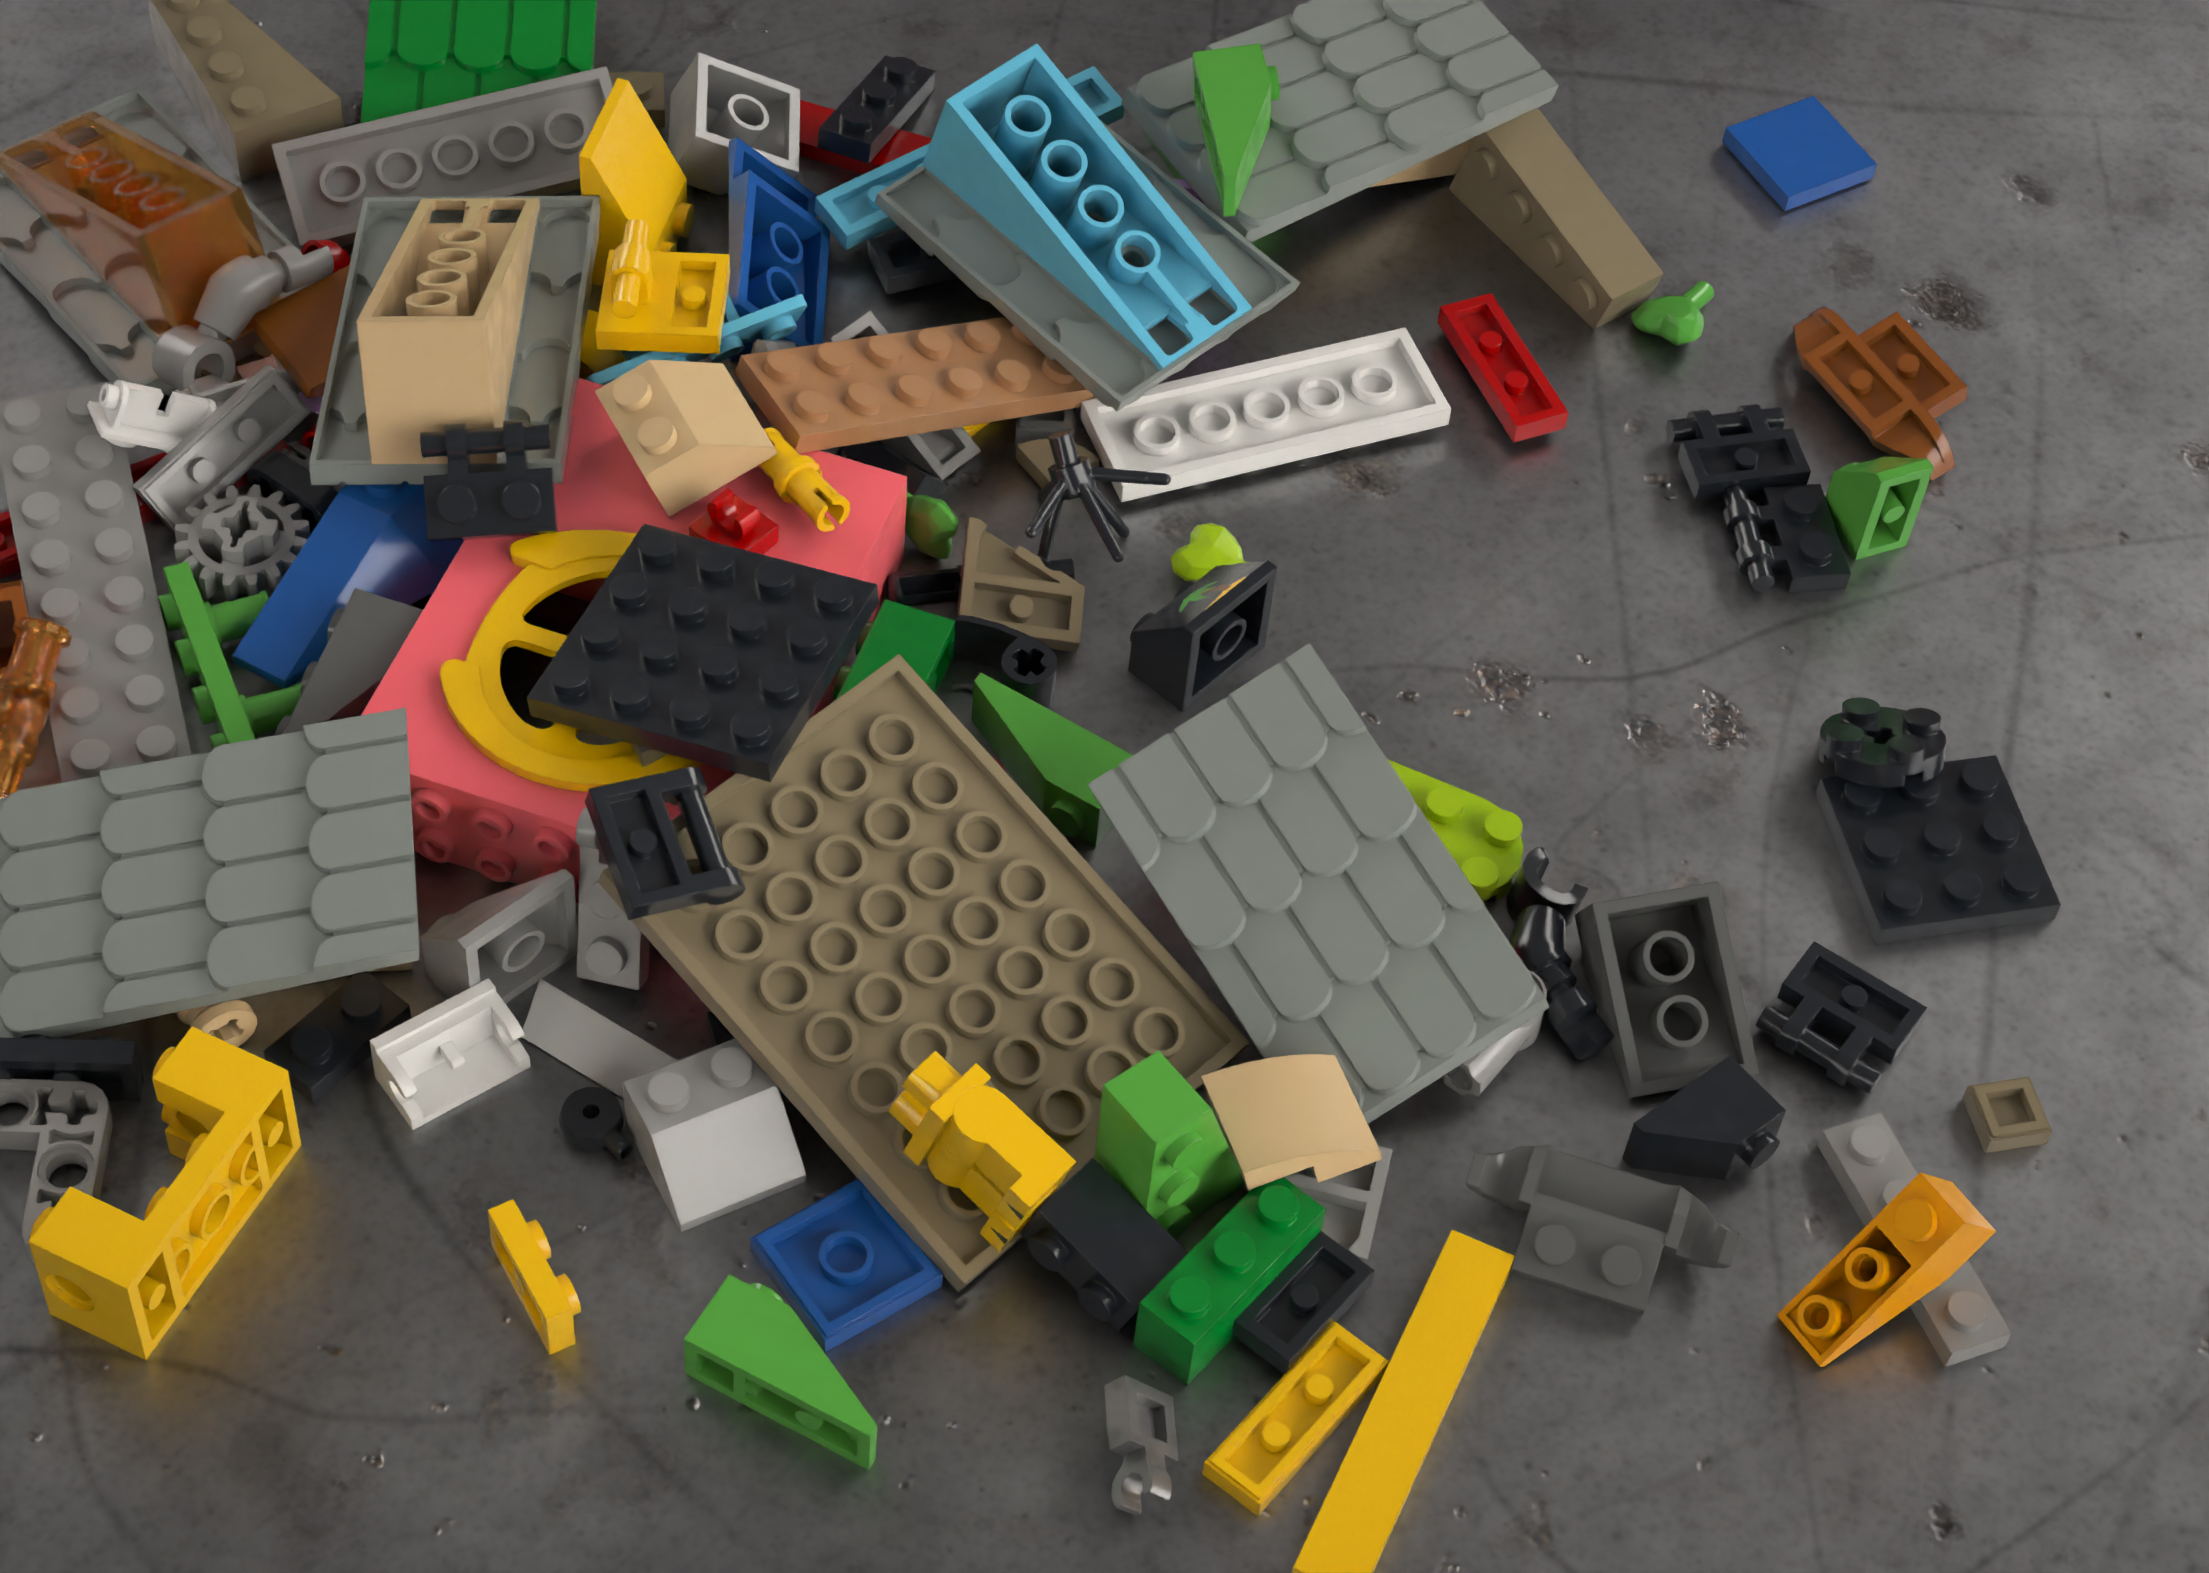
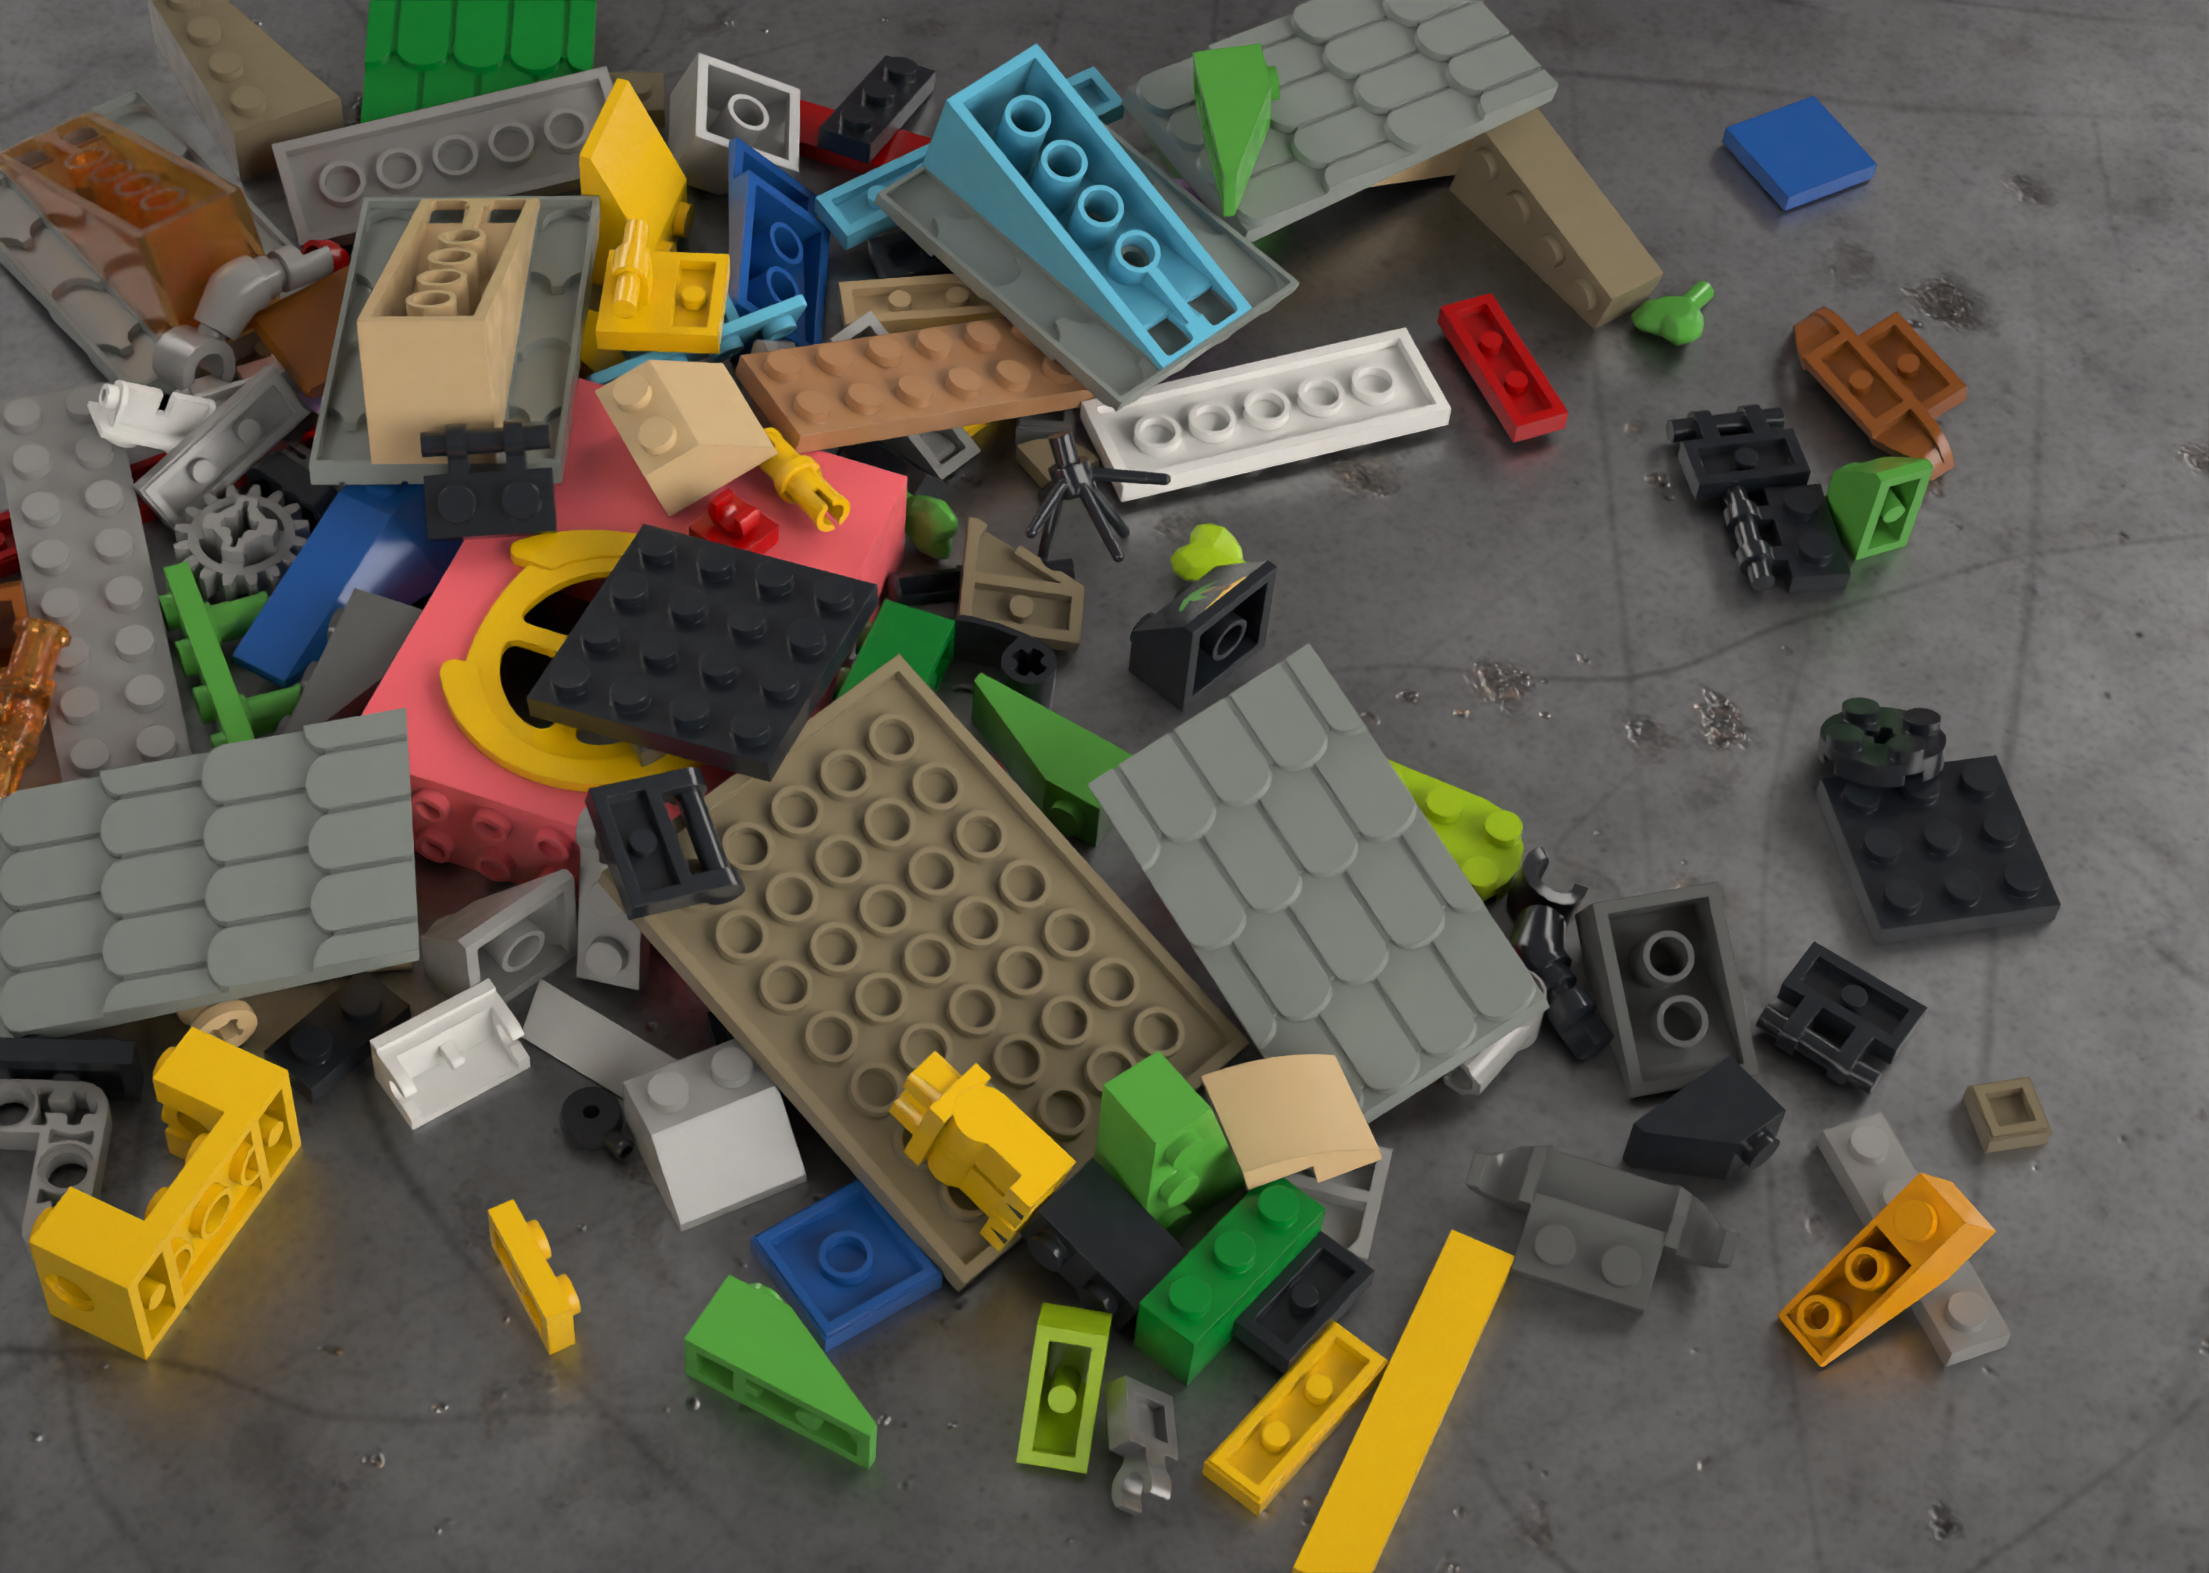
none -> tan plate [838,274,1005,334]
none -> lime slope [1016,1302,1113,1474]

